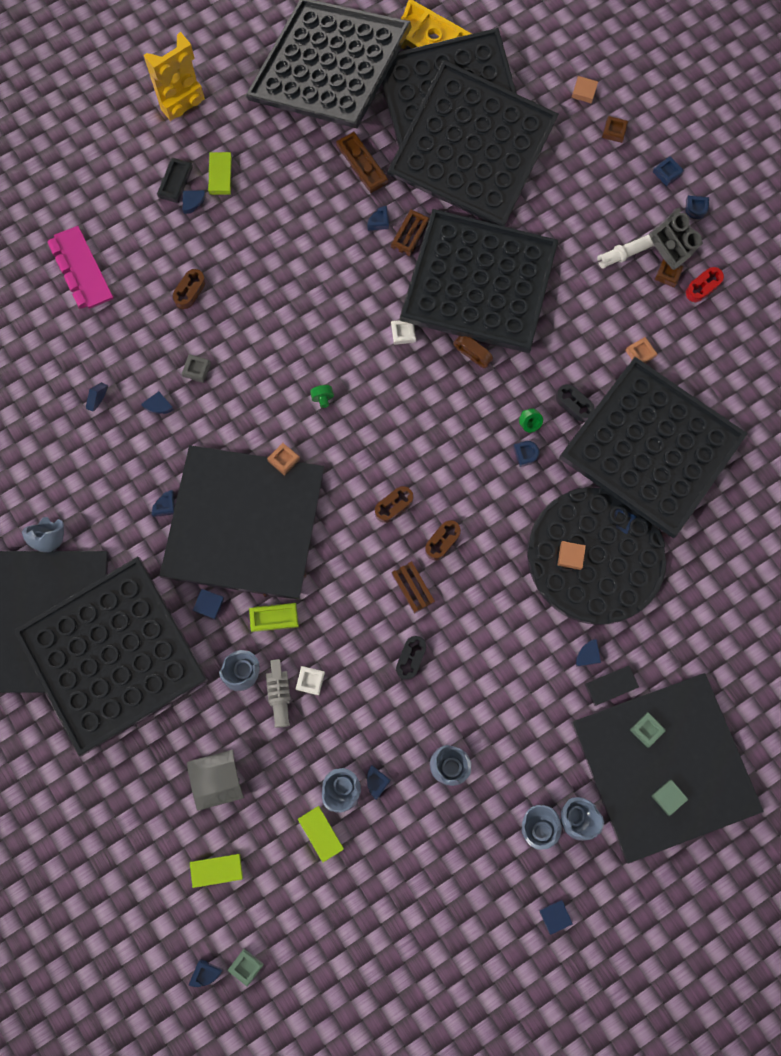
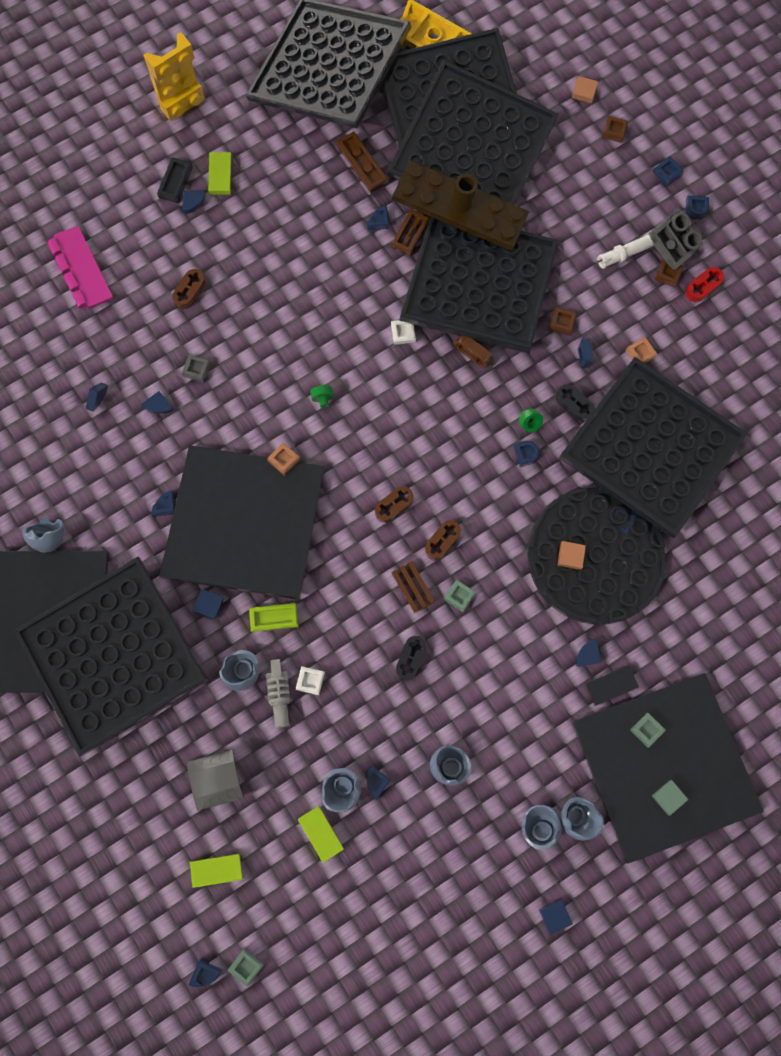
none -> dark brown plate [392,160,530,251]
none -> sand green tile [443,579,476,612]
none -> reddish brown tile [549,307,577,335]
none -> dark blue tile [577,338,594,369]

